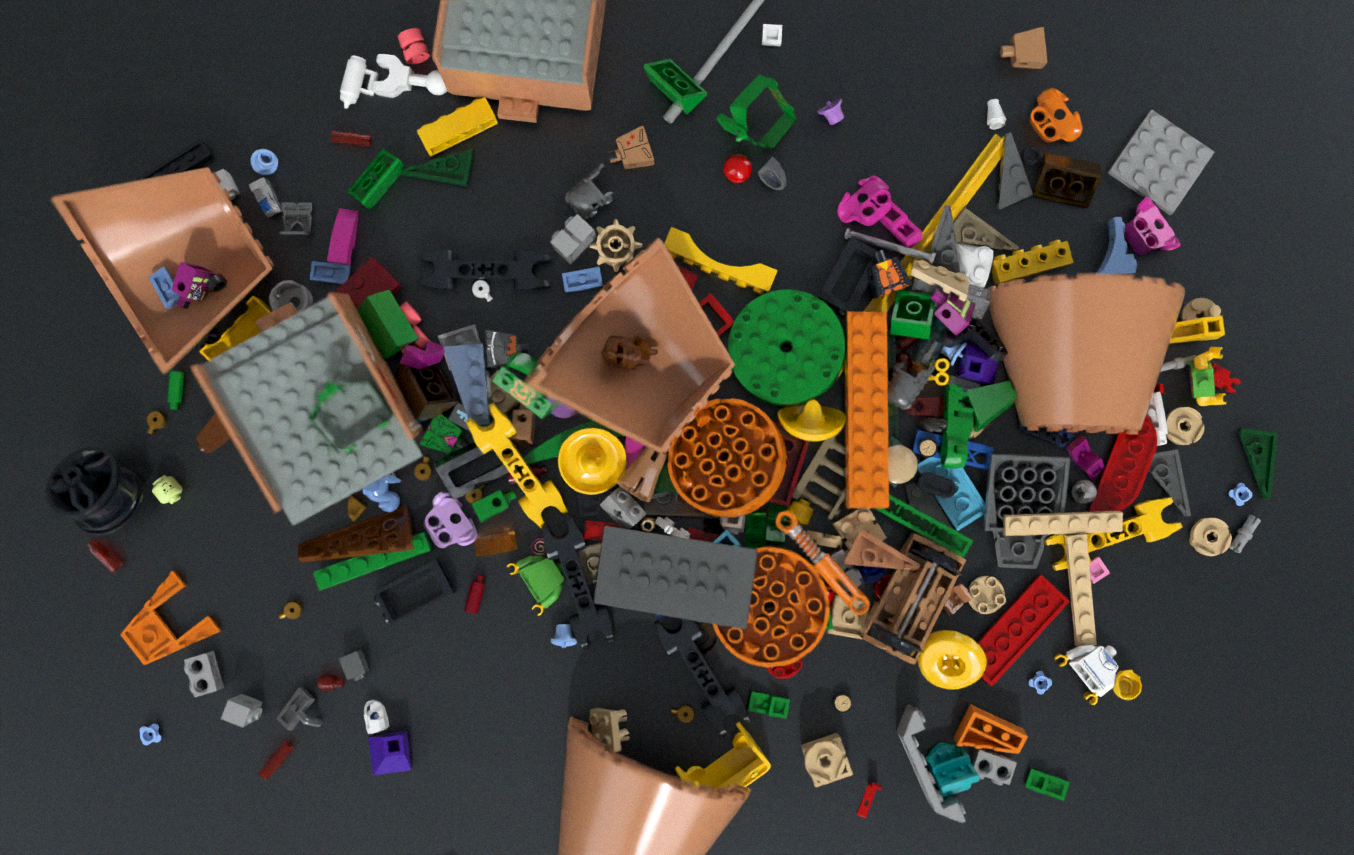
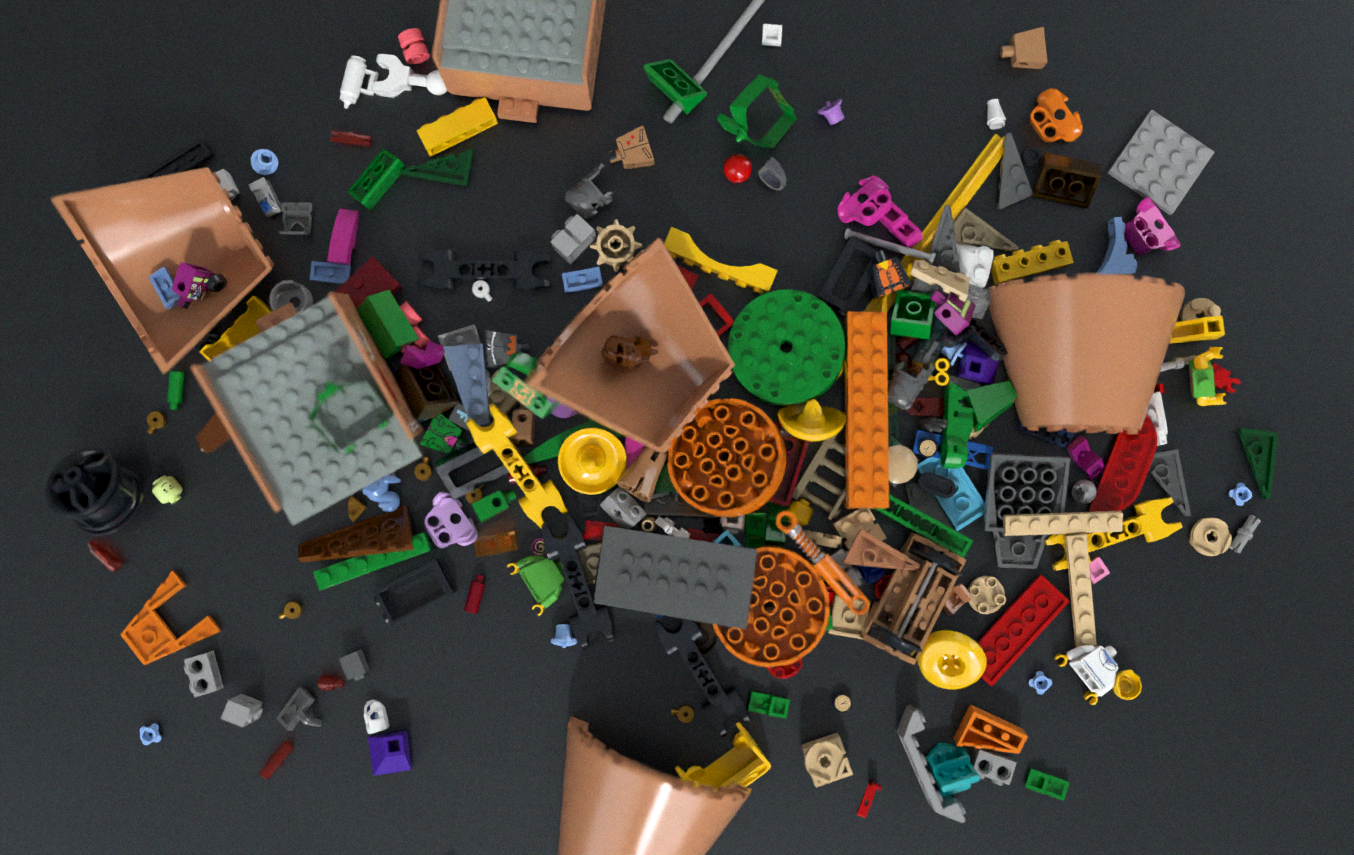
tan plate [590,708,629,752] -> none
tan plate [1165,407,1204,445] -> none

